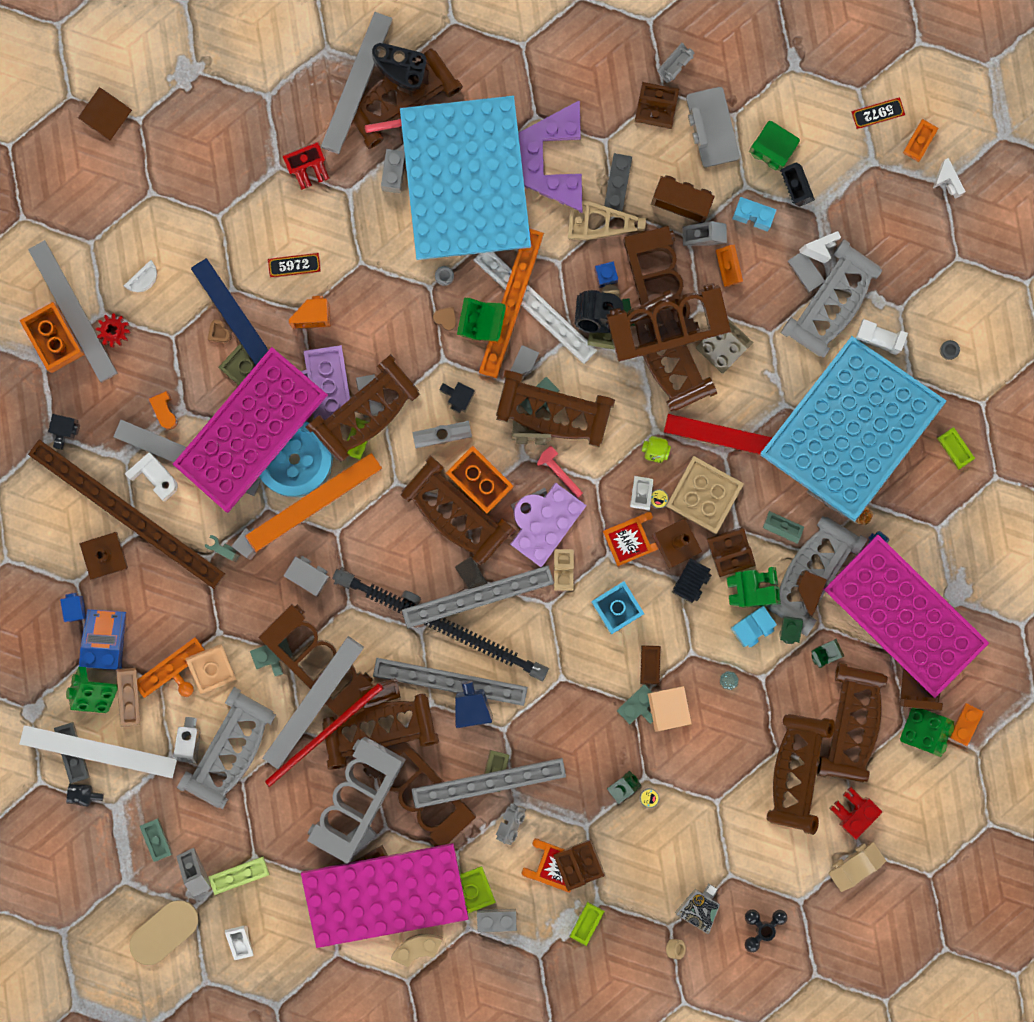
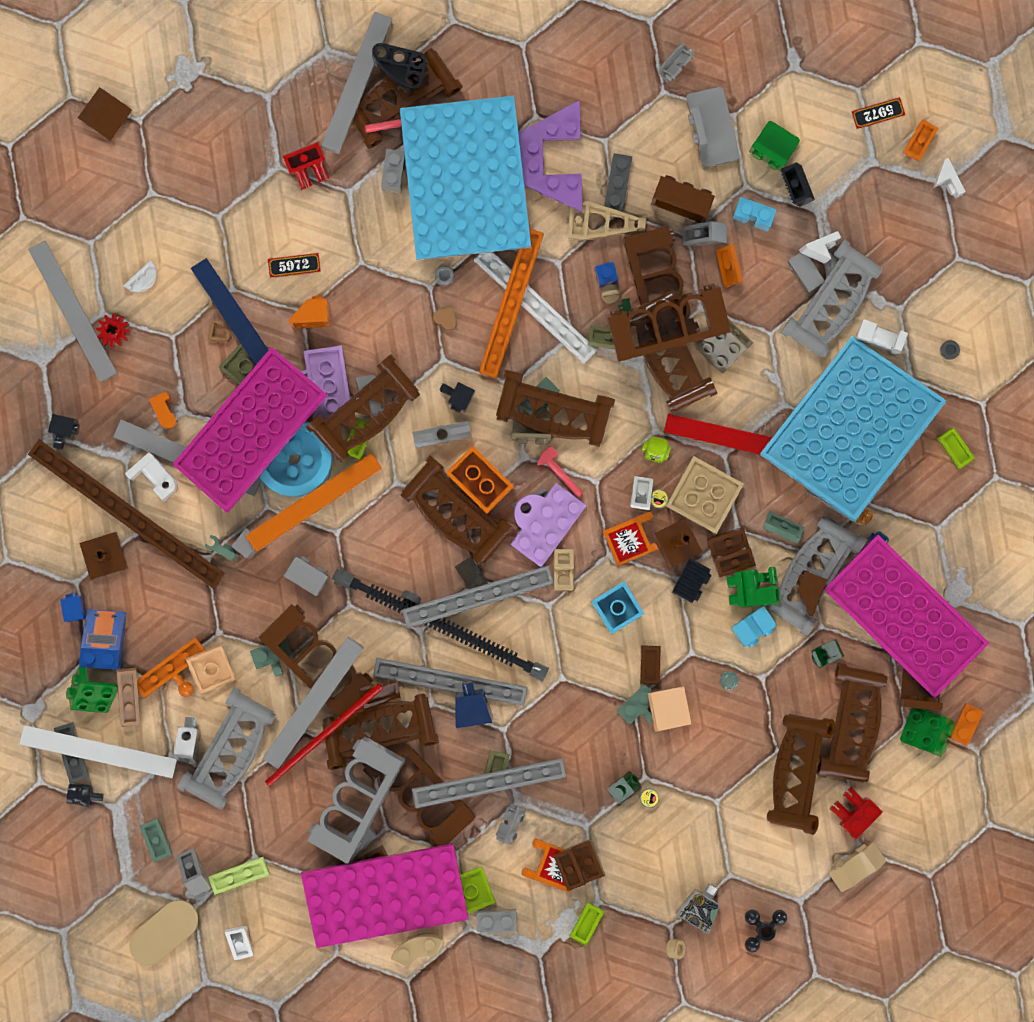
orange brick [19,302,85,373] -> none
green bracket [457,297,506,341] -> none
light grey tile [510,345,539,374] -> none
black piece [574,290,623,333] -> none
reddish brown slope [634,82,679,129] -> none
dark green bracket [779,616,803,644] -> none

